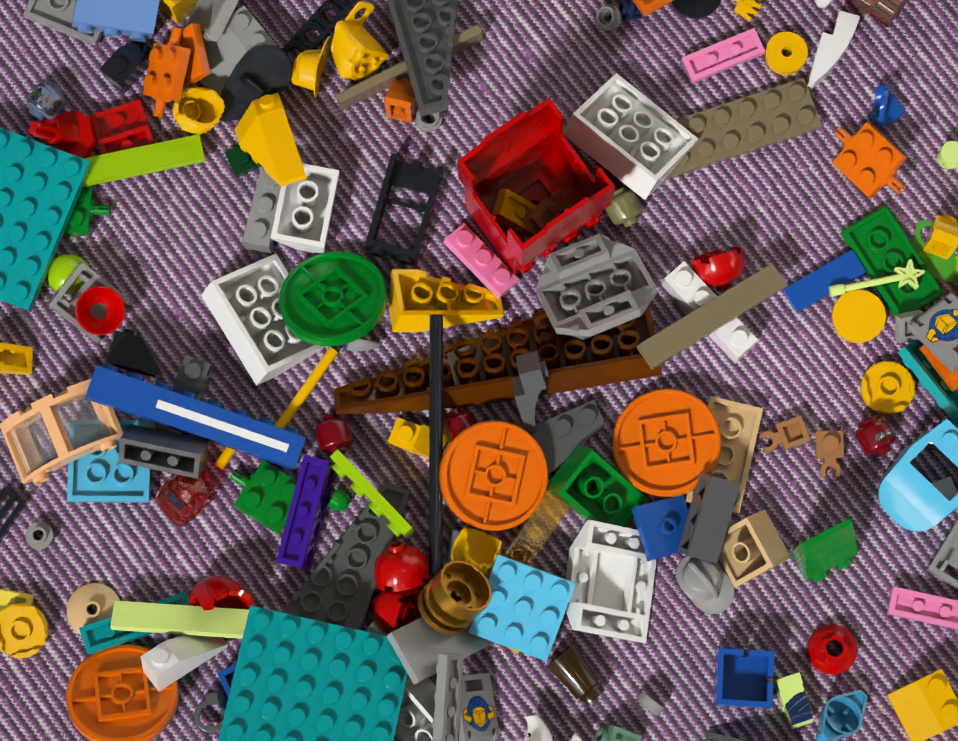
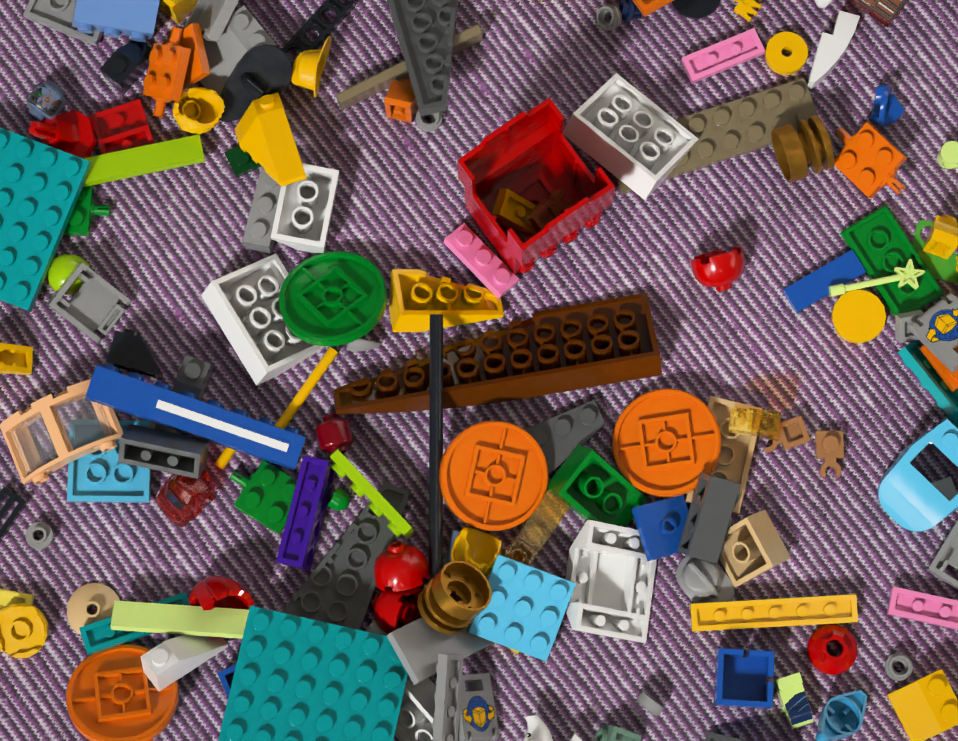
red piece [75,286,125,336] -> none
dark grey piece [194,692,228,735] -> none
yellow piece [331,1,389,81] -> none
black door [365,153,444,265] -> none
yellow slope [388,417,447,459] -> none
dark red head [443,408,477,443] -> none
dark grey slope [511,351,549,434] -> none
light grey piece [535,234,657,340] -> none
dark brown plant [545,642,605,706] -> none
olive head [605,186,643,228] -> none
dark tan tile [637,263,787,370] -> none
white brick [662,261,758,364] -> none
green slope [791,518,858,583] -> none
dark red head [855,415,896,457] -> none
yellow tile [860,361,915,415] -> none
none -> yellow plate [690,594,858,632]
none -> clear yellow leg [728,408,781,441]
none -> pearl gold wheel [771,115,835,183]
none -> light grey plate [885,653,913,681]

